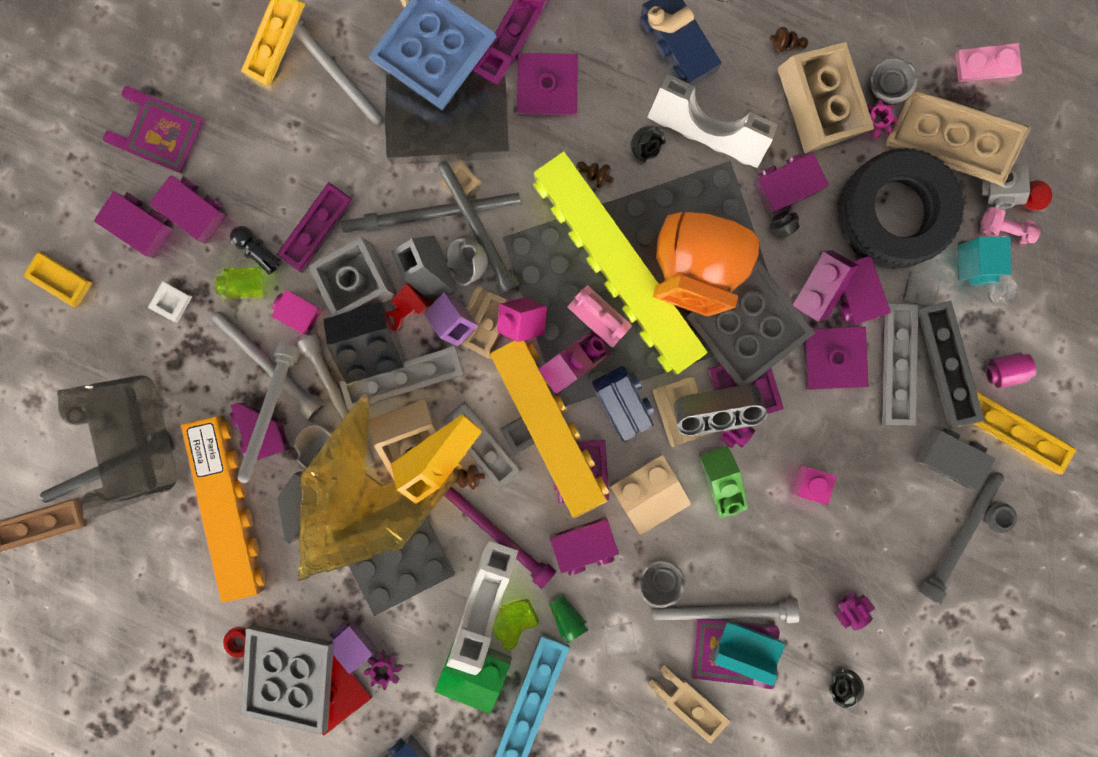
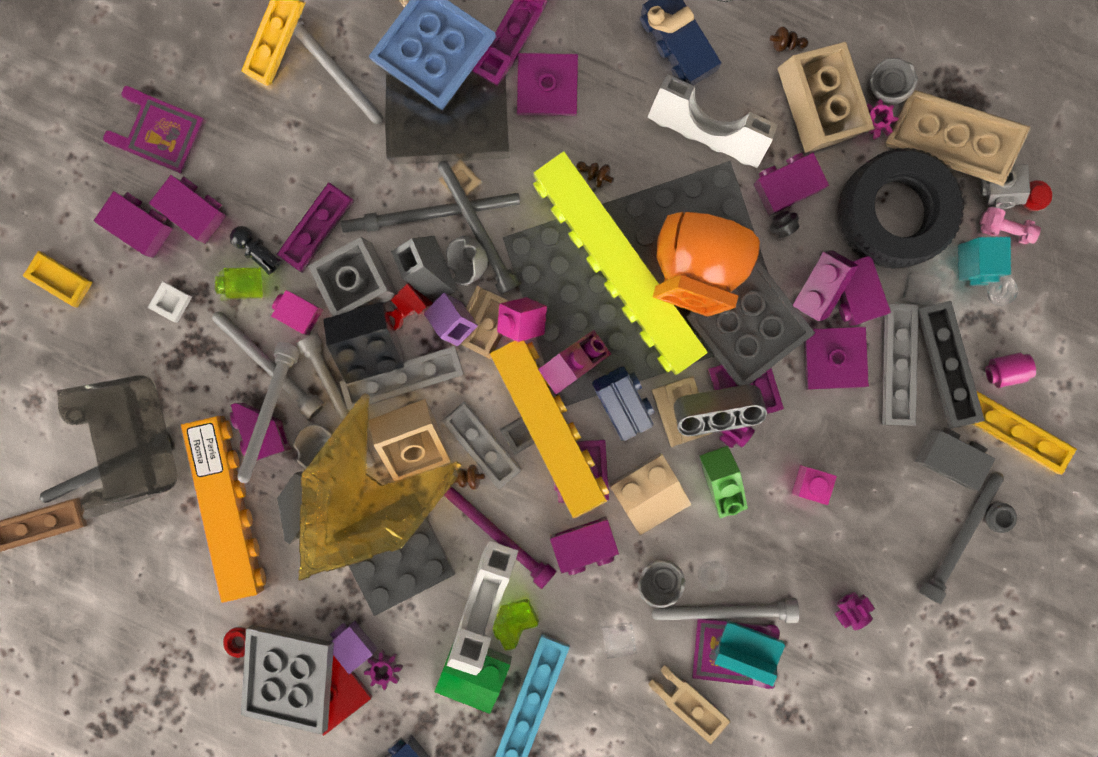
yellow slope [391,414,482,504] -> none
green cone [549,595,589,643] -> none
bright pink hinge [567,285,633,348] -> none
pearl dark grey plate [631,126,666,161] -> none
pearl dark grey plate [829,669,864,708] -> none
bright pink plate [955,43,1022,83] -> none

